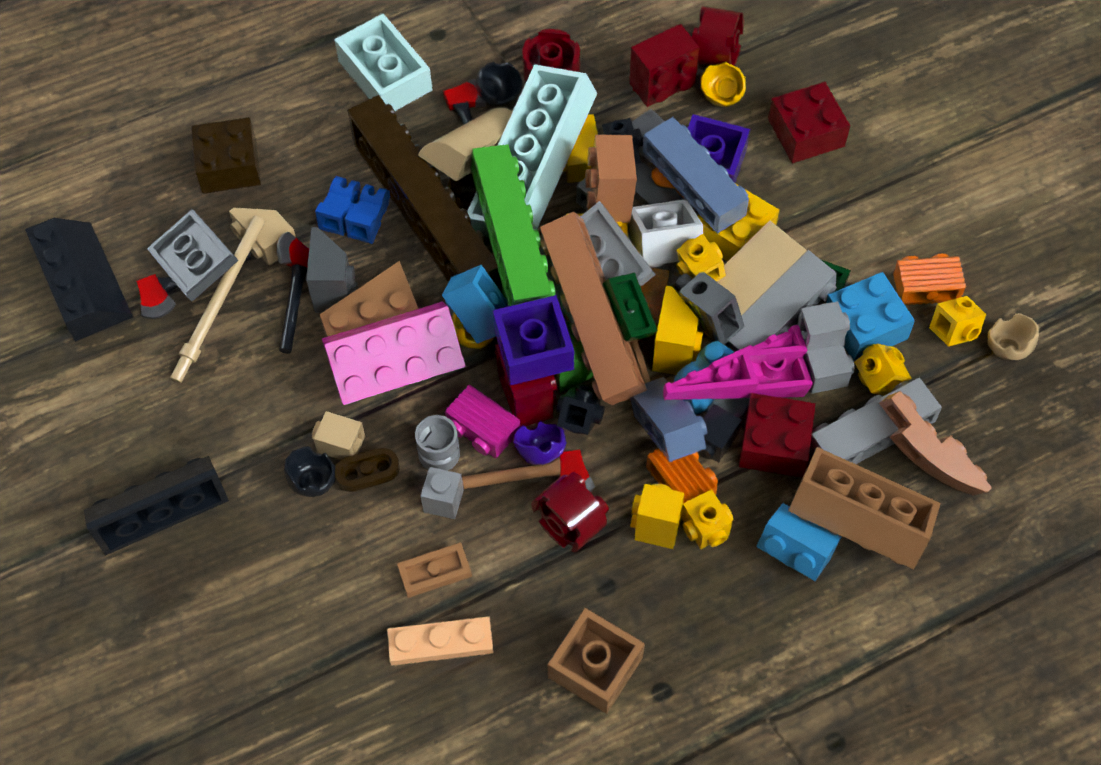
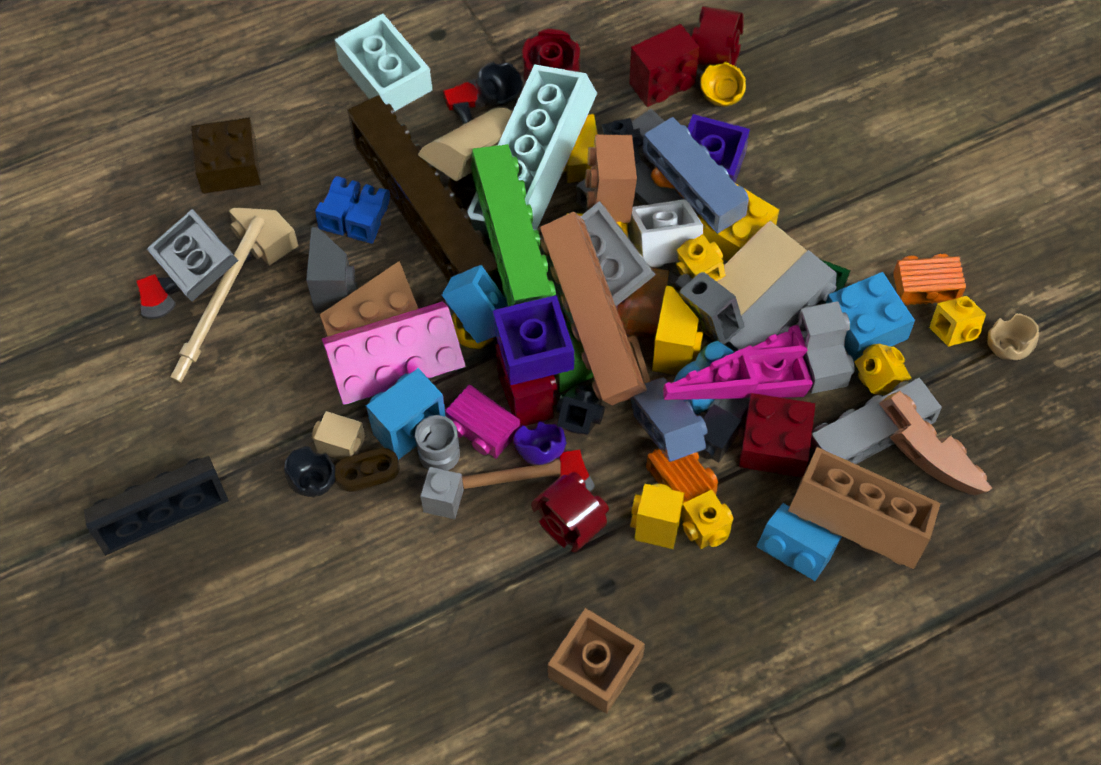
black slope [25,218,133,342] -> none
piece [277,231,309,354] -> none
light nougat plate [387,617,493,666] -> none
medium nougat plate [397,542,472,598] -> none
dark green plate [603,272,658,342] -> none
dark red brick [768,82,850,164] -> none
none -> dark azure brick [366,368,446,460]

